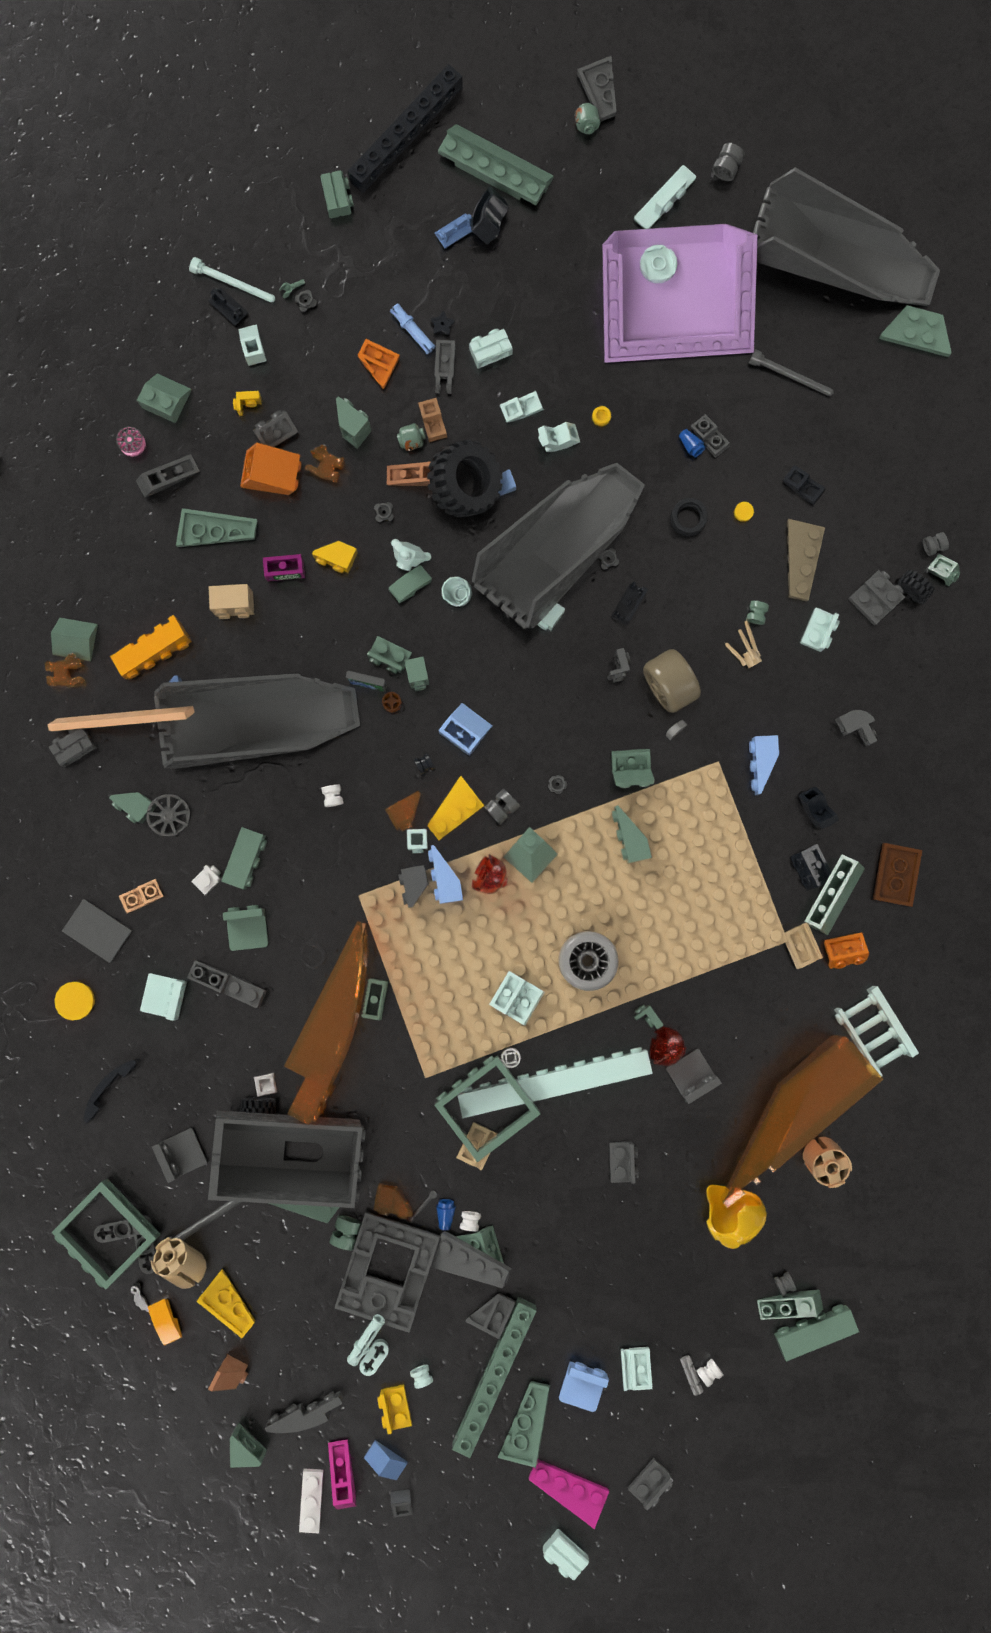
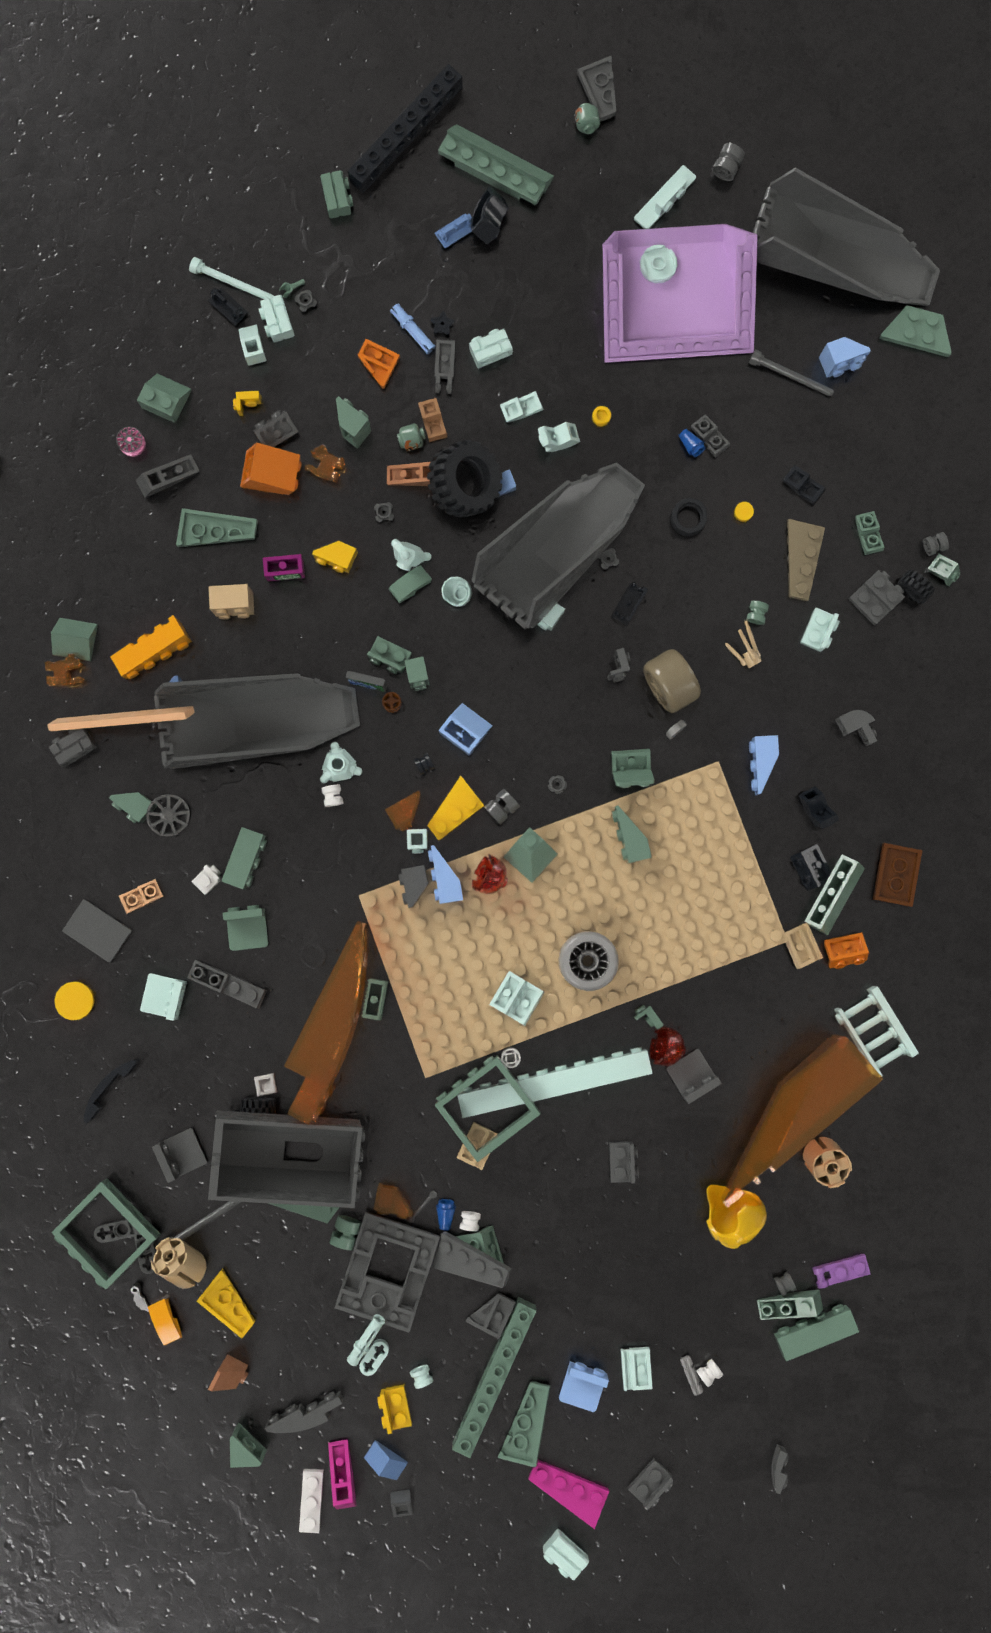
none -> light aqua brick [259,295,295,343]
none -> light aqua rock [320,742,363,783]
none -> dark grey slope [771,1444,788,1494]
none -> medium lavender plate [812,1253,870,1289]
none -> light blue slope [819,337,871,378]
none -> sand green slope [855,511,885,555]

